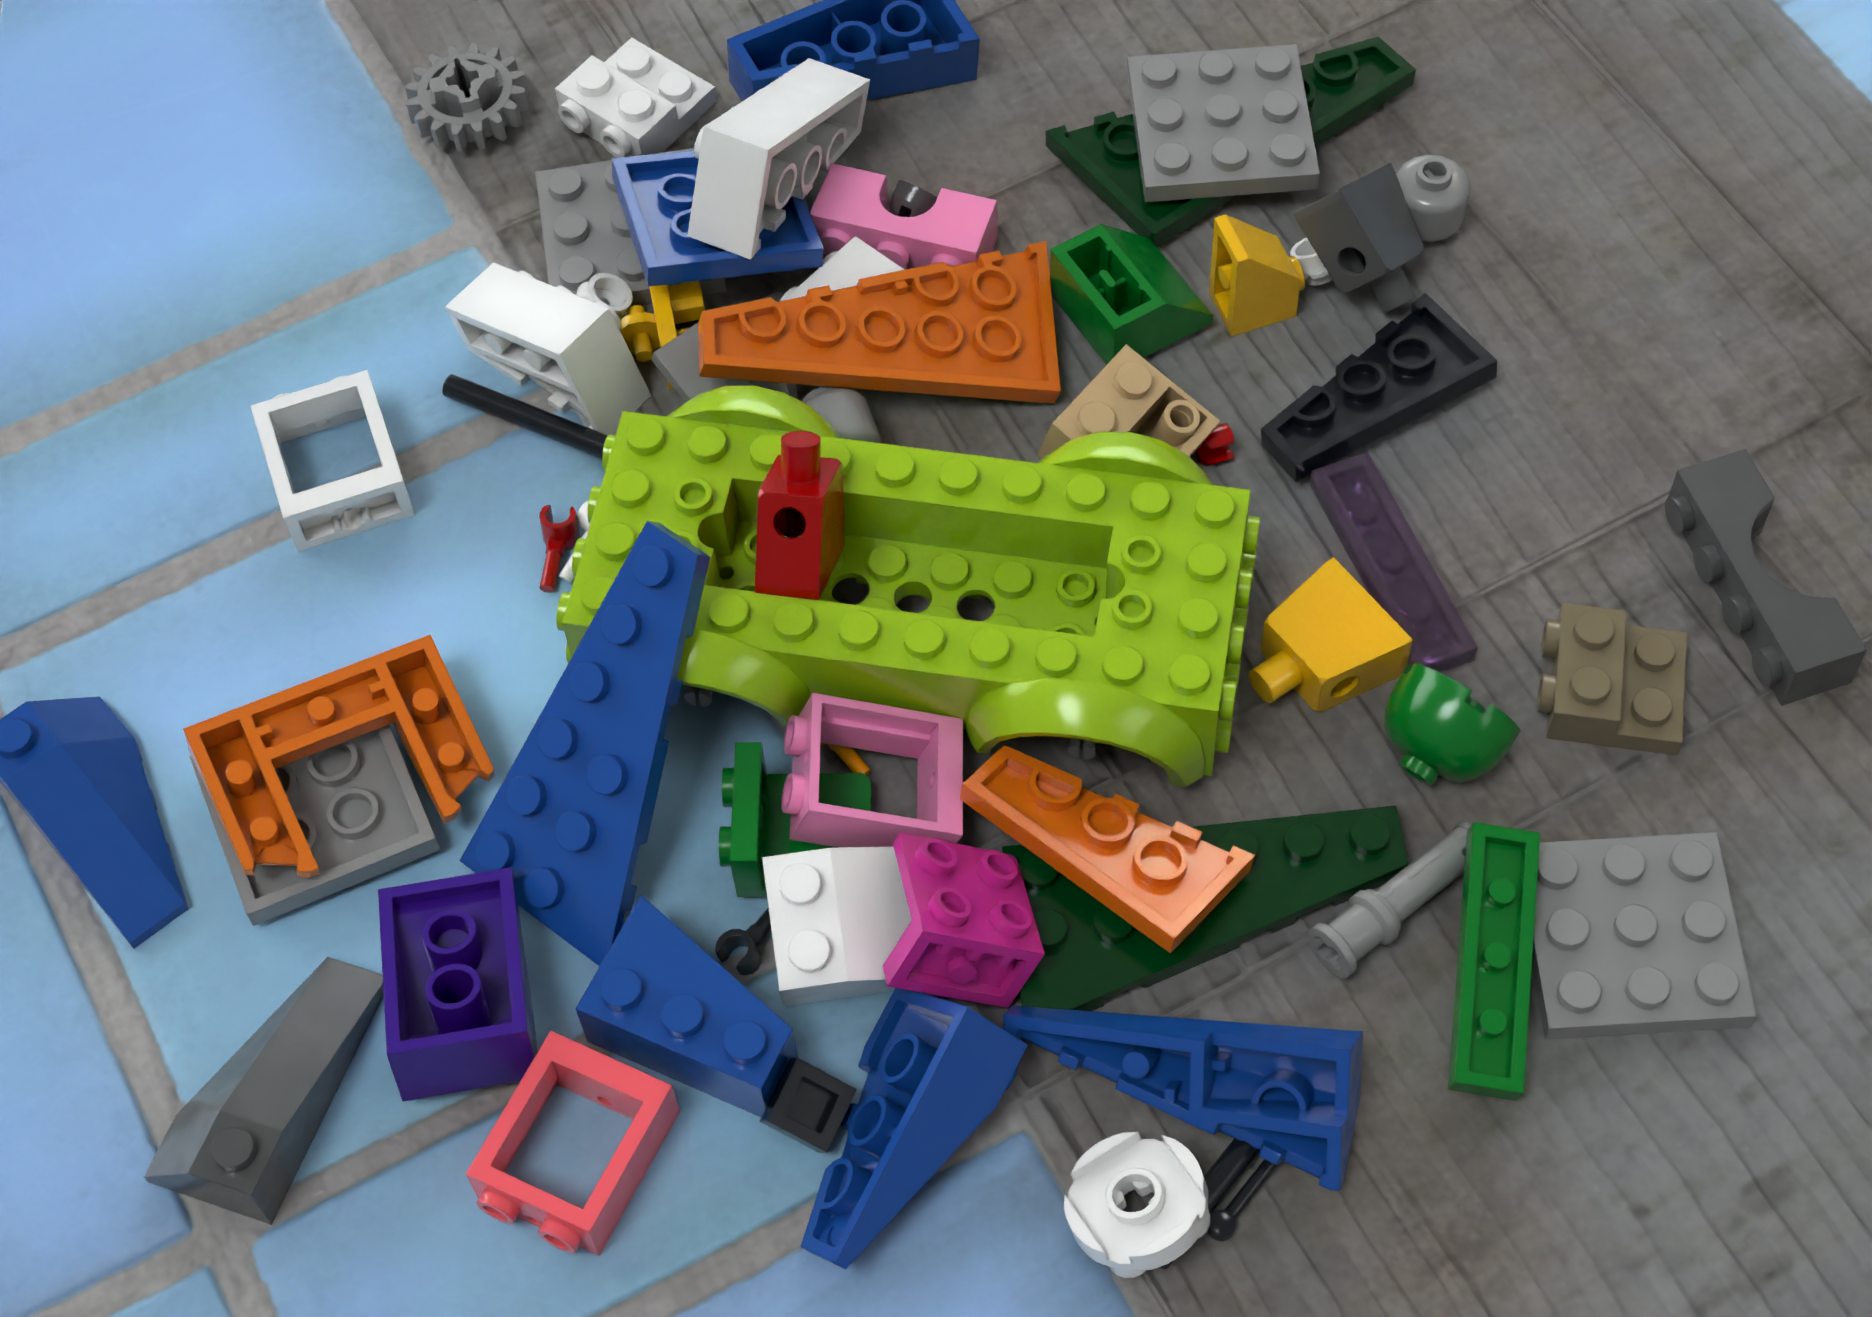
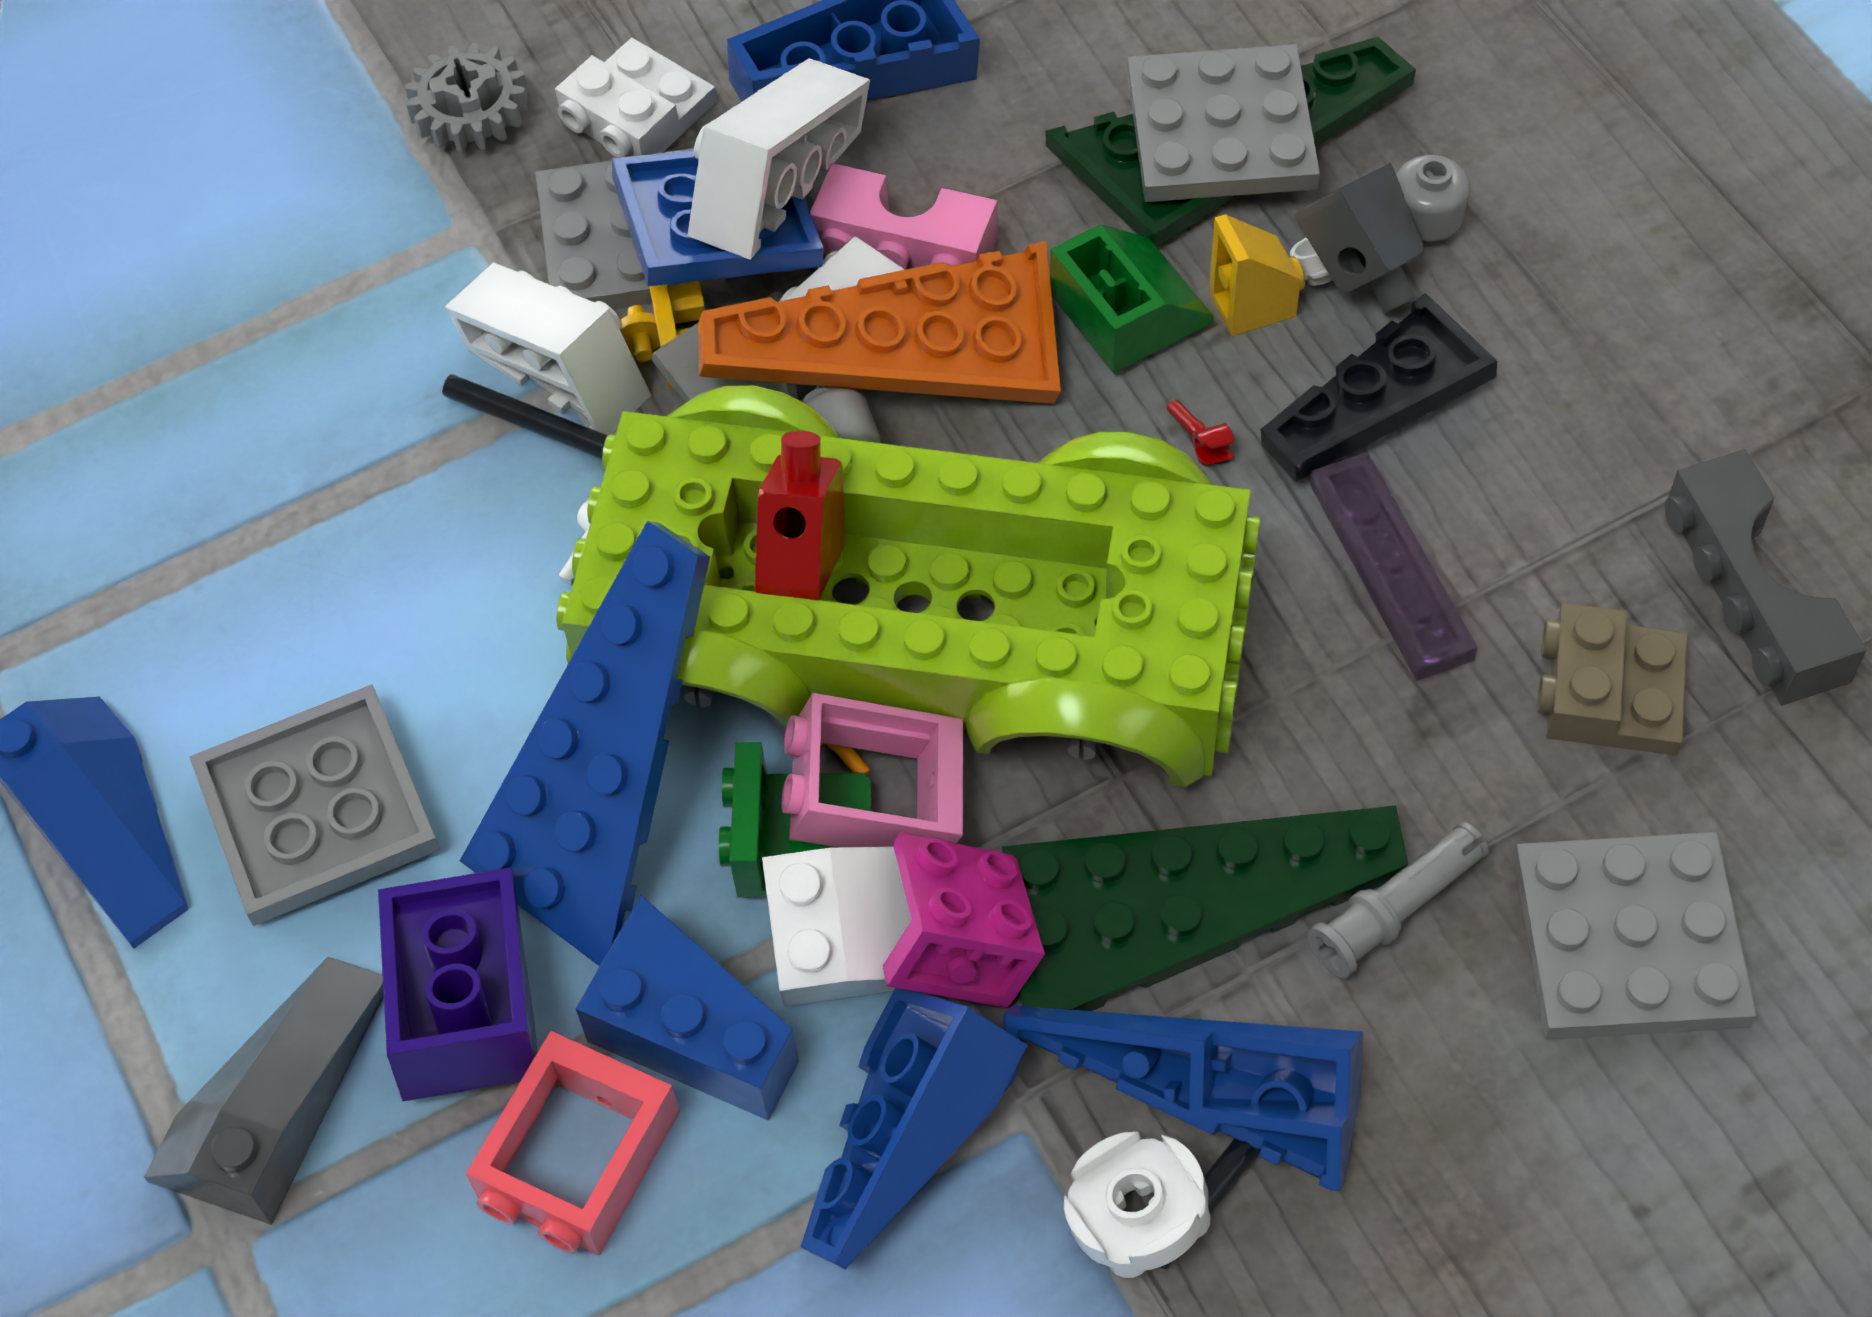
orange wedge [183,635,494,878] -> none
white window [250,370,415,552] -> none
red hand [539,505,579,593] -> none
white plate [576,273,633,320] -> none
black hand [715,907,771,975] -> none
black plate [759,1058,857,1153] -> none
dark grey hinge [890,180,937,217] -> none
orange wing [960,745,1255,954] -> none
tan slope [1037,344,1221,459] -> none
black hinge [1207,1159,1277,1241] -> none
yellow torso [1248,557,1413,712] -> none
green cylinder [1384,663,1521,786] -> none
green plate [1448,822,1540,1101] -> none

